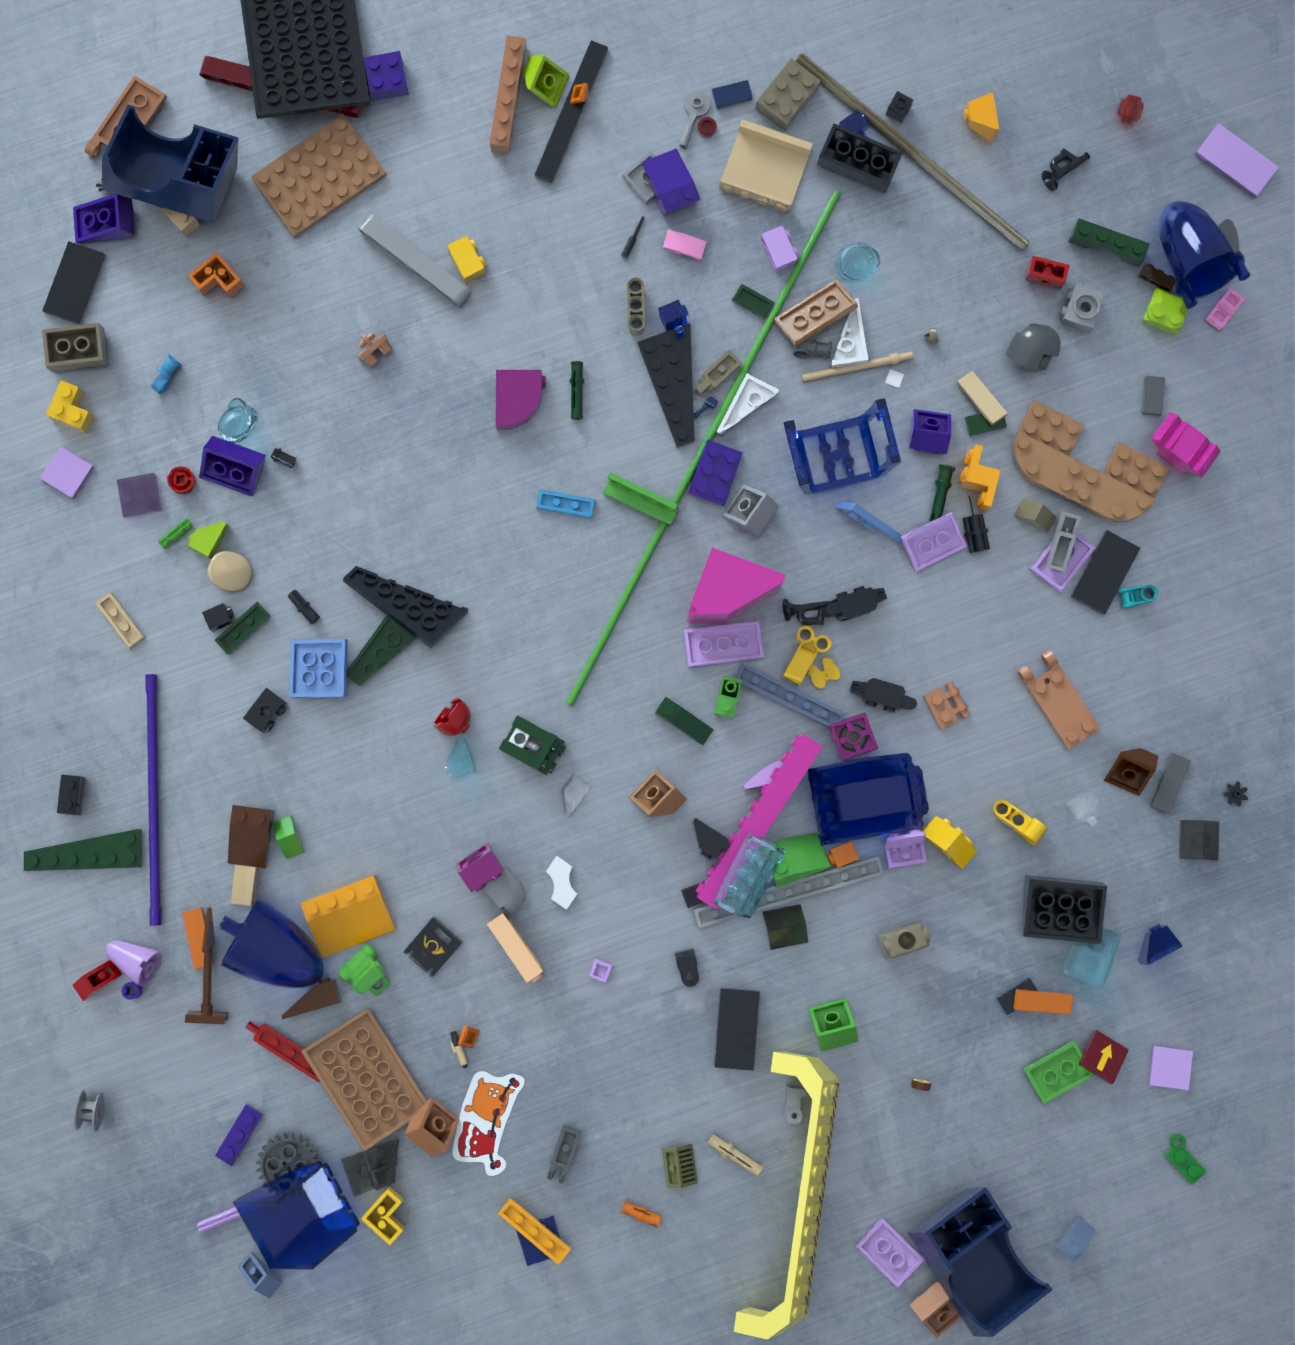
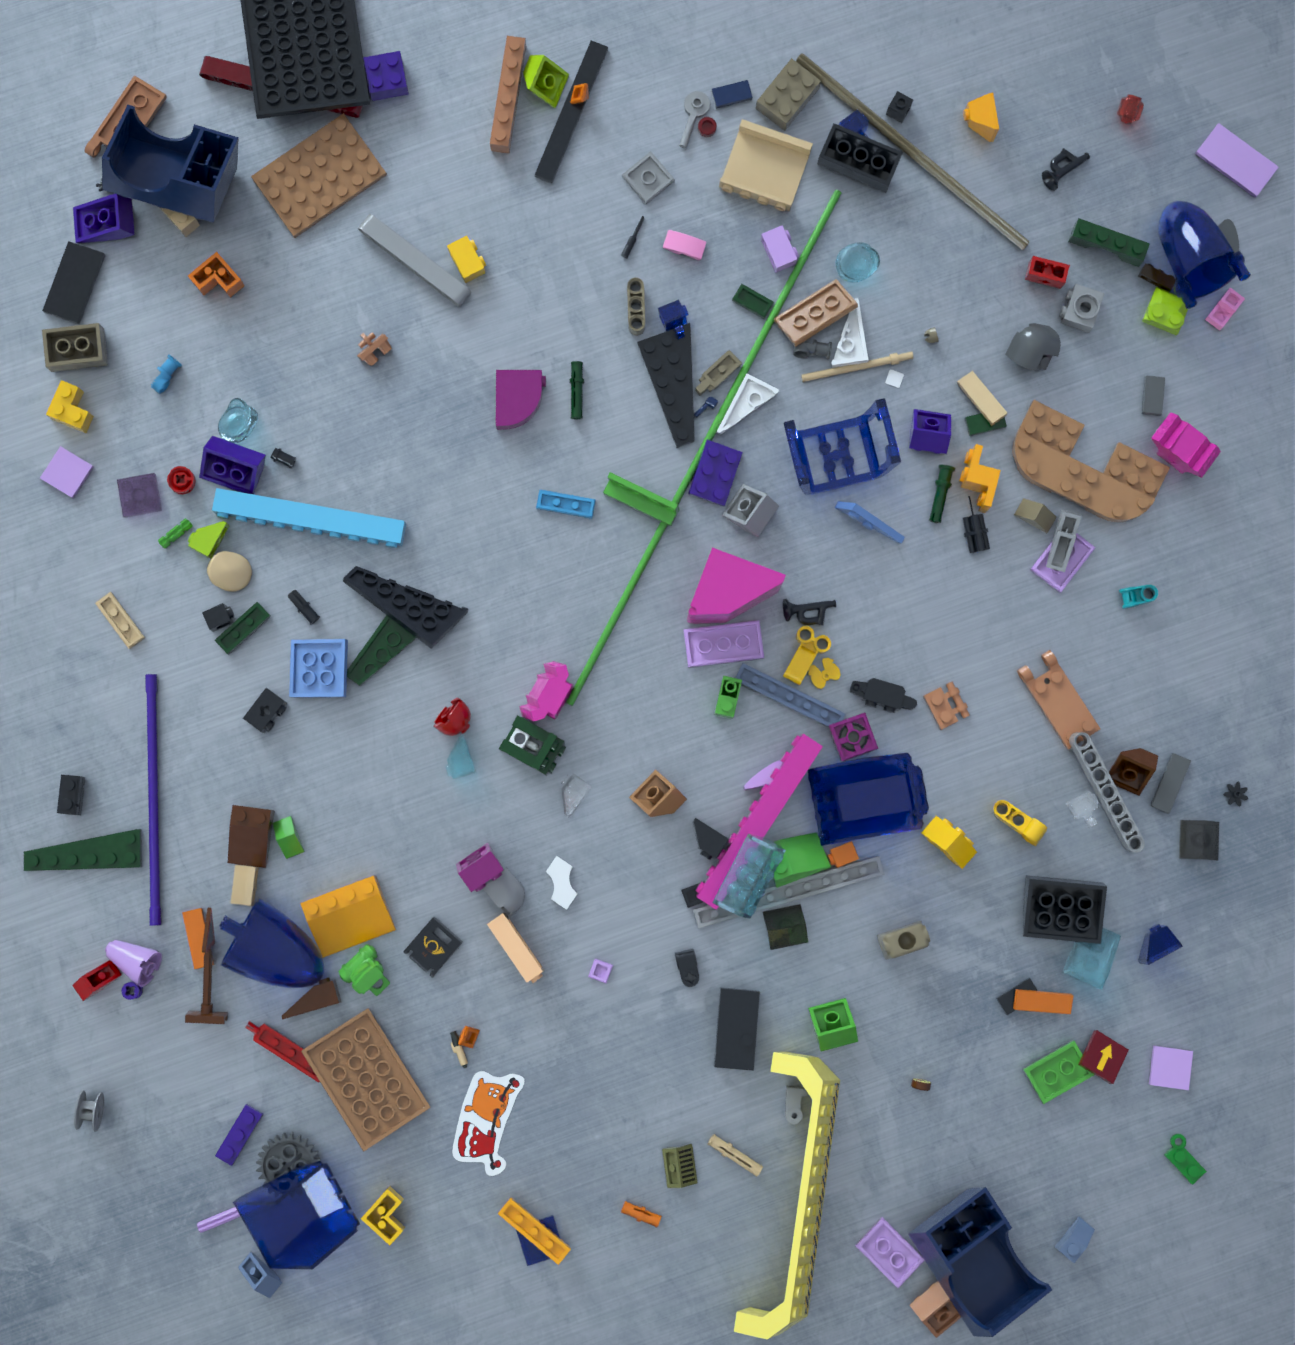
clear smoke slope [341,1139,400,1197] -> none
nougat slope [405,1097,460,1157] -> none
dark grey hinge [547,1125,582,1184] -> none
dark purple slope [642,148,700,216] -> none
dark green slope [655,697,714,745] -> none
black hinge [821,586,887,622] -> none
lavender bracket [884,830,927,870] -> none
lavender tile [900,512,967,572] -> none
black tile [1071,530,1141,615] -> none
none -> medium azure brick [212,488,406,548]
none -> dark pink slope [519,661,574,721]
none -> light grey beam [1069,732,1145,853]

